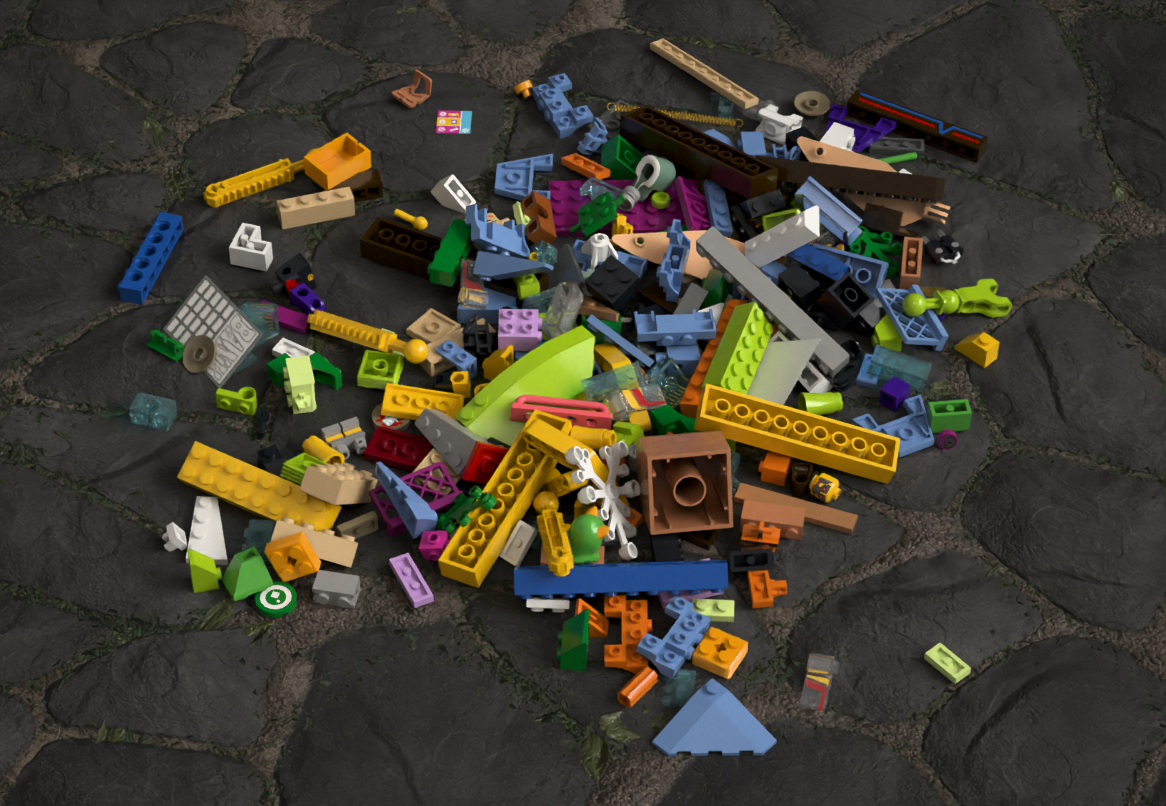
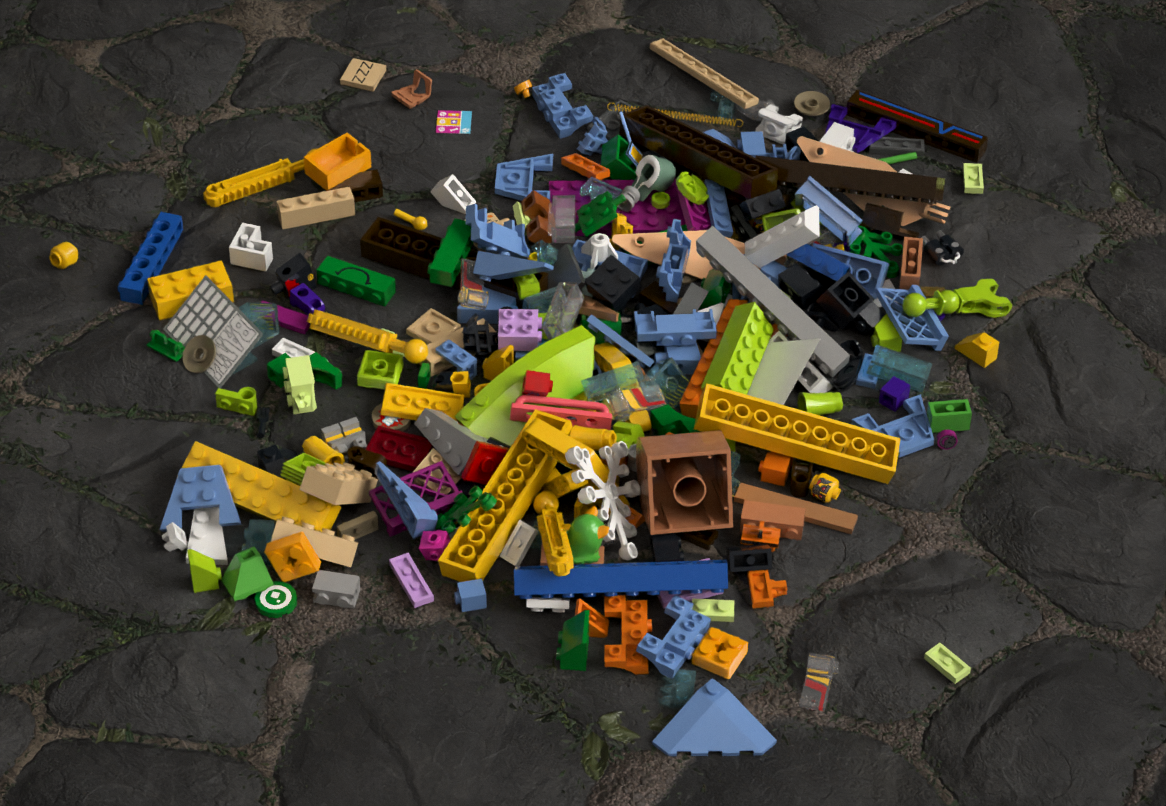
clear light blue brick [129,392,177,431] -> none
orange axle [617,666,658,708] -> none
none -> yellow head [49,242,78,269]
none -> yellow brick [147,260,234,320]
none -> medium blue wing [160,465,242,532]
none -> green brick [316,255,396,307]
none -> tan tile [340,58,386,92]
none -> dark brown piece [347,446,387,479]
none -> green tile [418,363,431,389]
none -> medium blue brick [454,579,487,612]
none -> red brick [522,370,553,396]
none -> clear brick [548,195,576,243]
none -> piece [619,112,643,167]
none -> lime tile [676,172,709,205]
none -> yellowish green plate [963,163,984,194]

